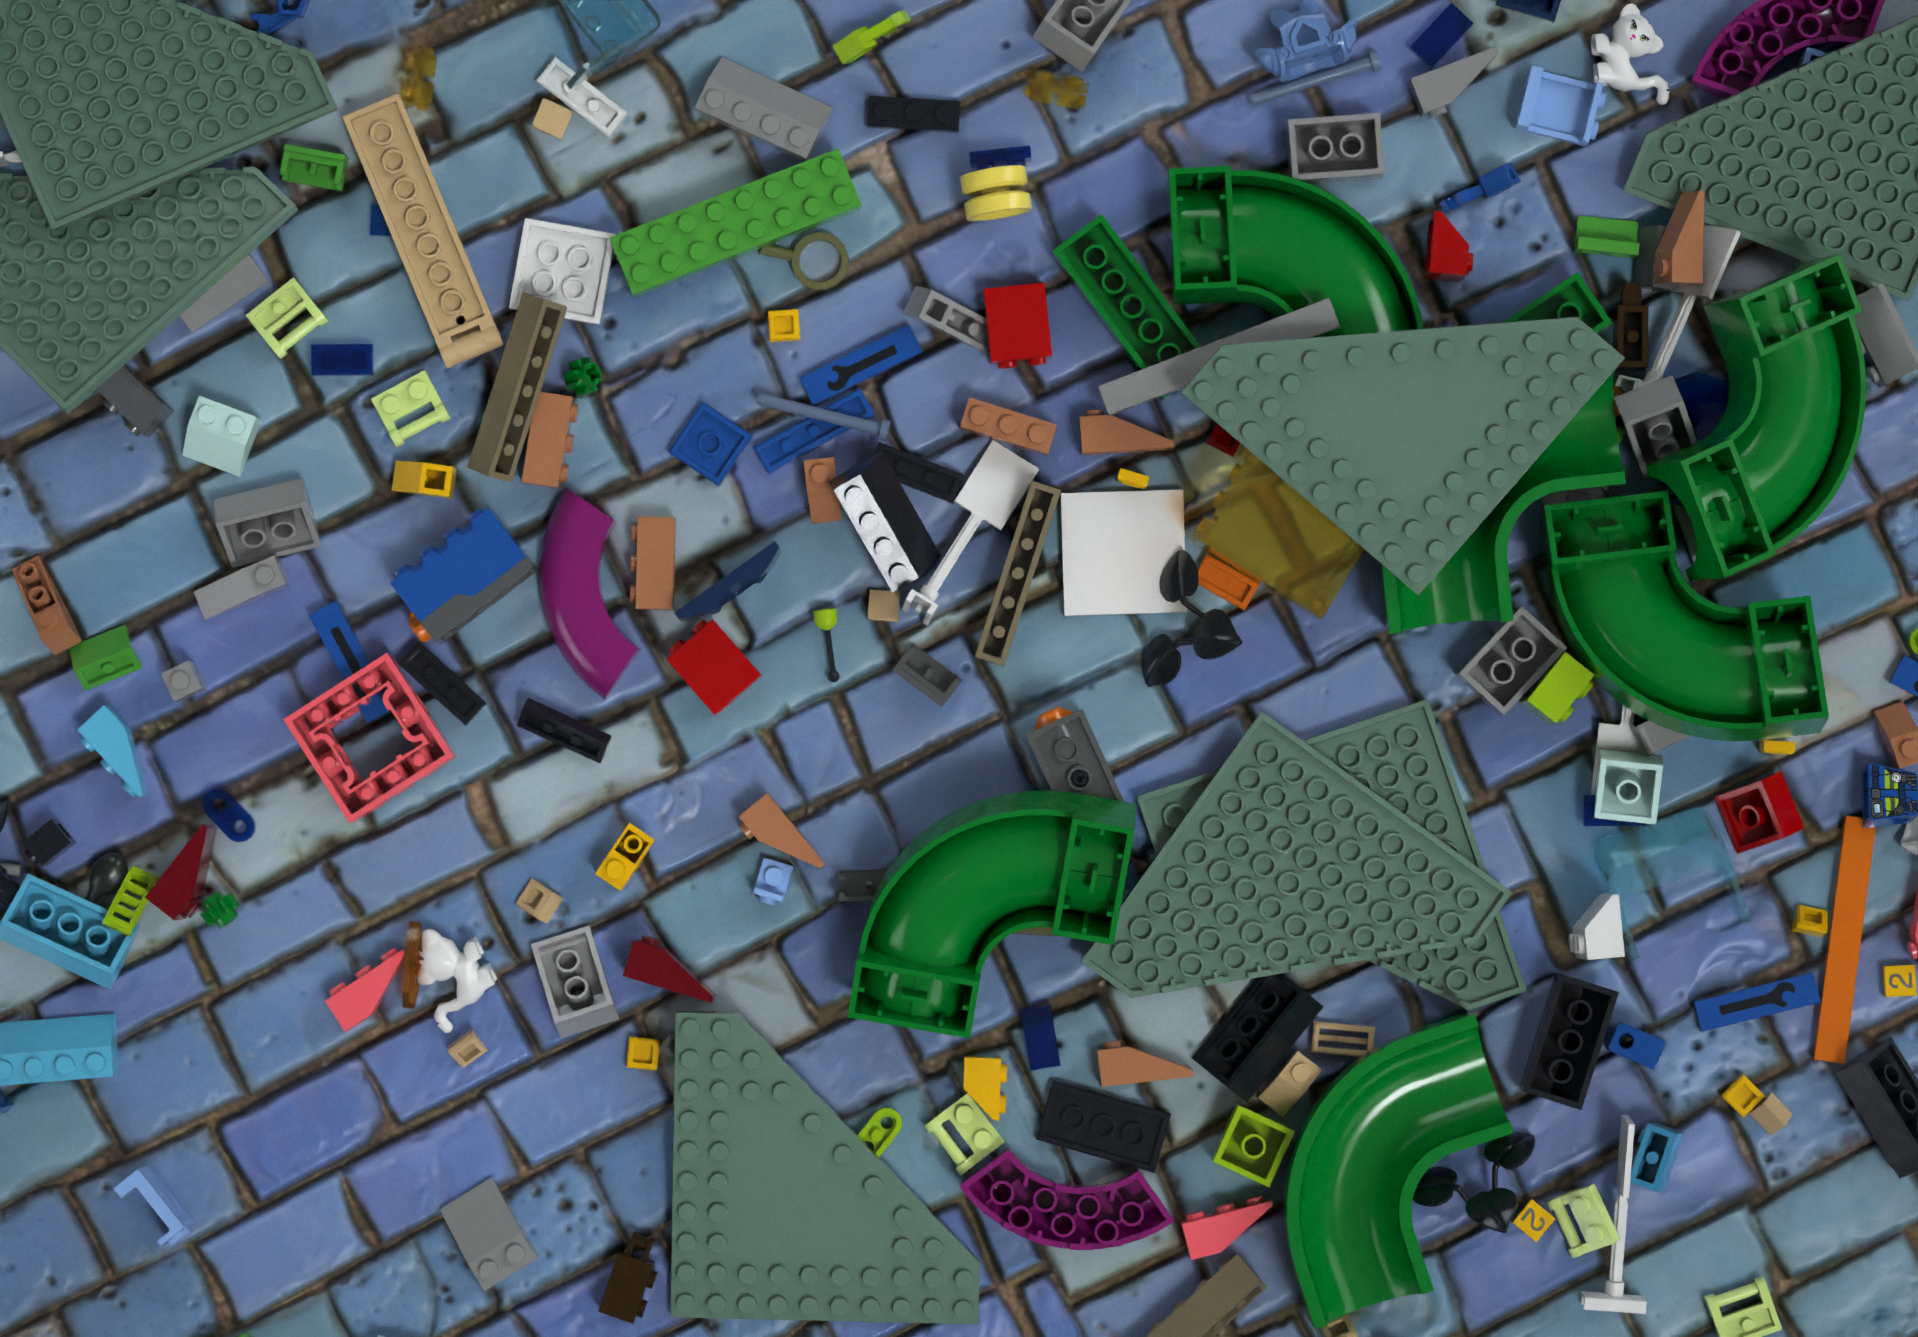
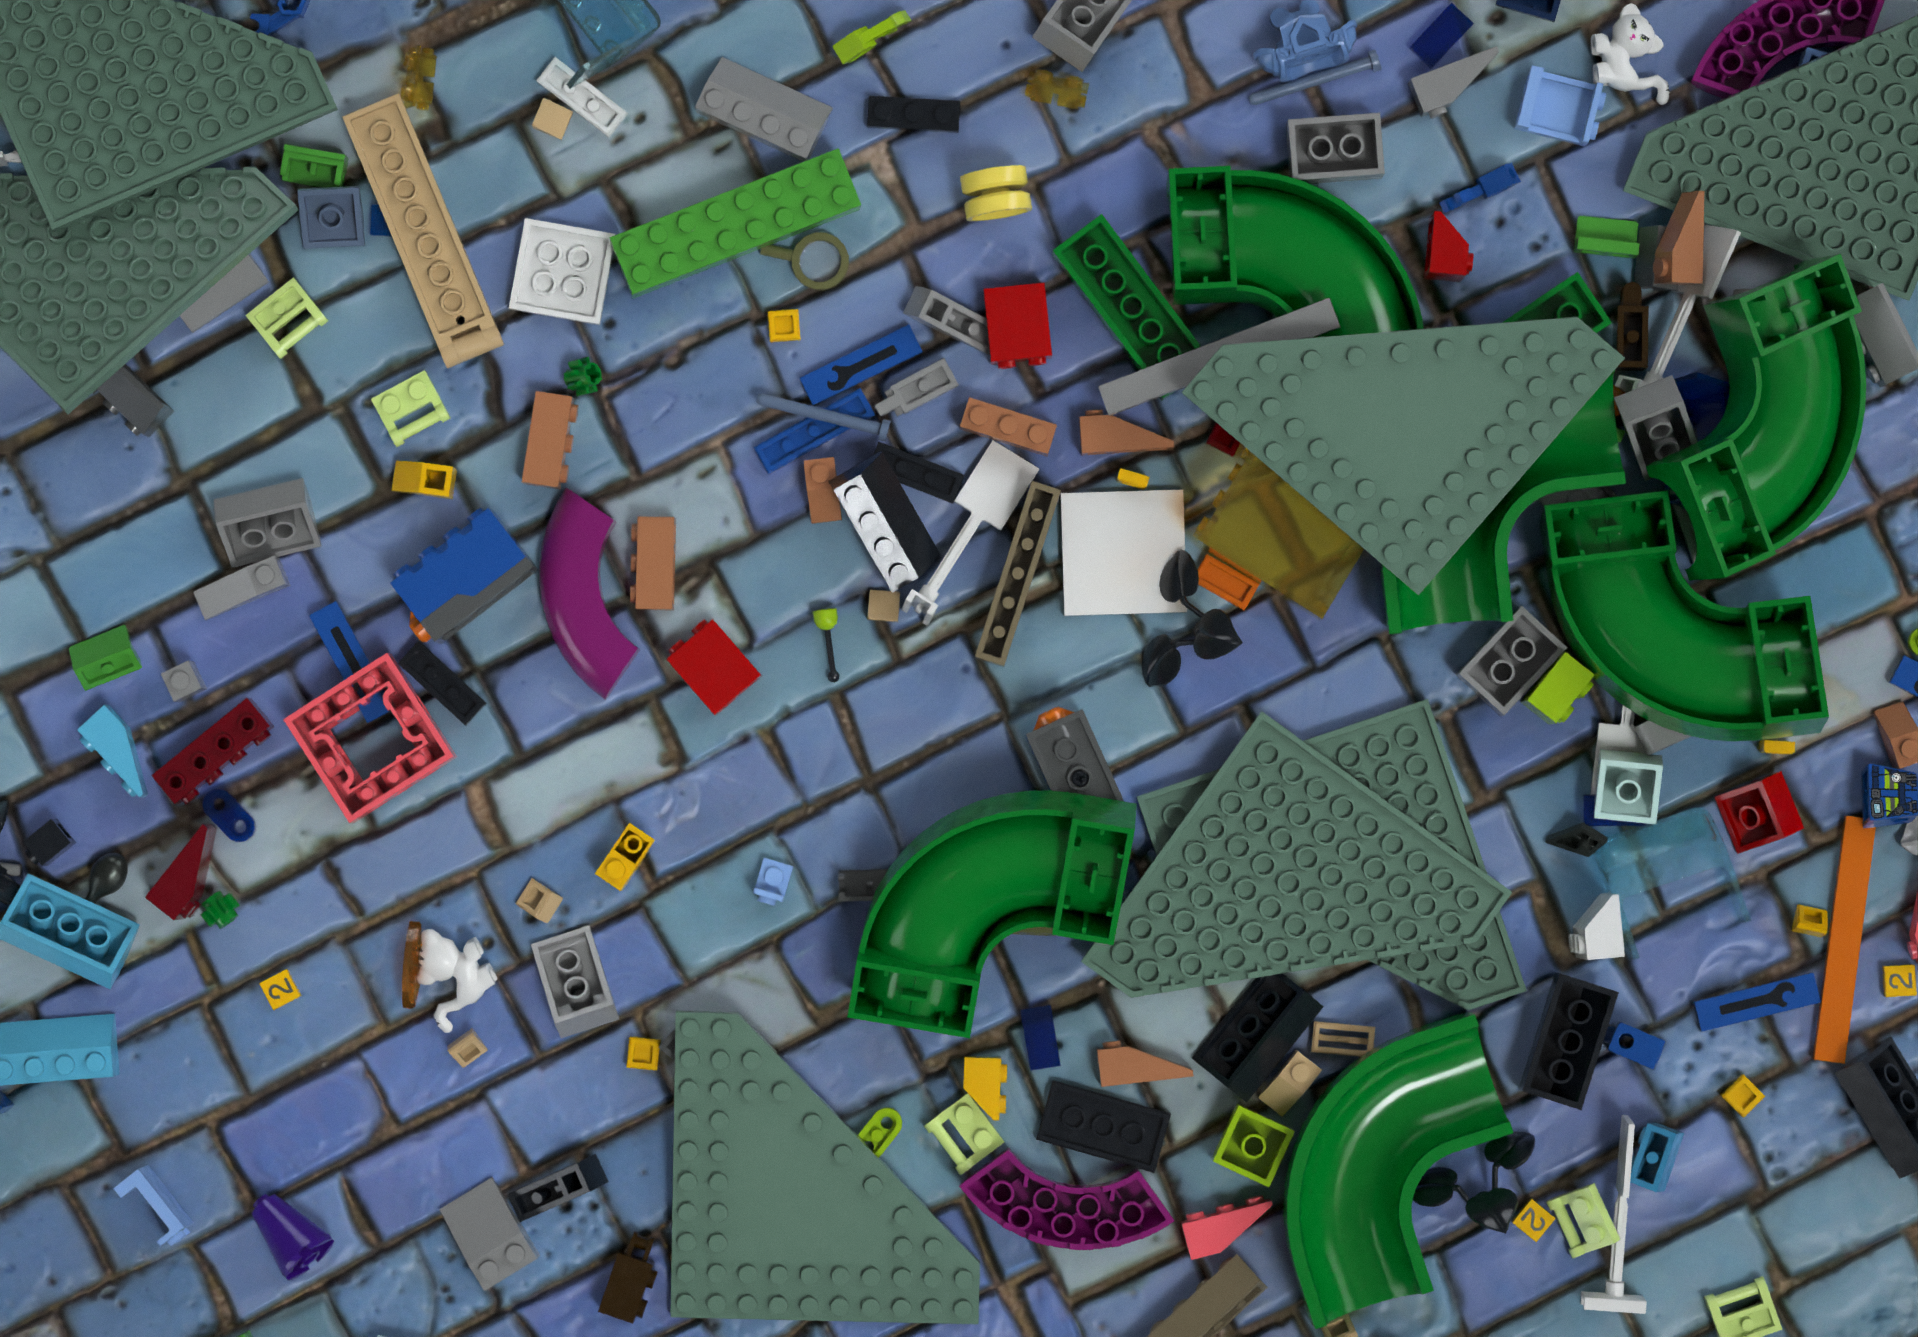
nougat slope [12,555,82,655] -> none
lime slope [102,866,159,937] -> none
light aqua slope [182,396,262,477] -> none
clear blue plate [311,344,374,376] -> none
coral slope [325,948,408,1032] -> none
dark tan brick [467,292,567,482] -> none
black plate [517,698,612,763] -> none
dark red slope [623,935,717,1003] -> none
blue tile [668,402,753,487] -> none
dark blue slope [675,541,782,621] -> none
nougat slope [738,793,826,869] -> none
dark grey hinge [893,644,962,707] -> none
clear blue plate [969,145,1032,171] -> none
tan slope [1749,1092,1793,1136] -> none
none -> dark red brick [151,698,274,805]
none -> dark purple cone [252,1194,334,1281]
none -> yellow tile [259,969,302,1010]
none -> sand blue slope [297,186,365,249]
none -> black slope [507,1154,609,1222]
none -> light grey hinge [874,358,959,418]
none -> pearl dark grey piece [1545,822,1608,857]

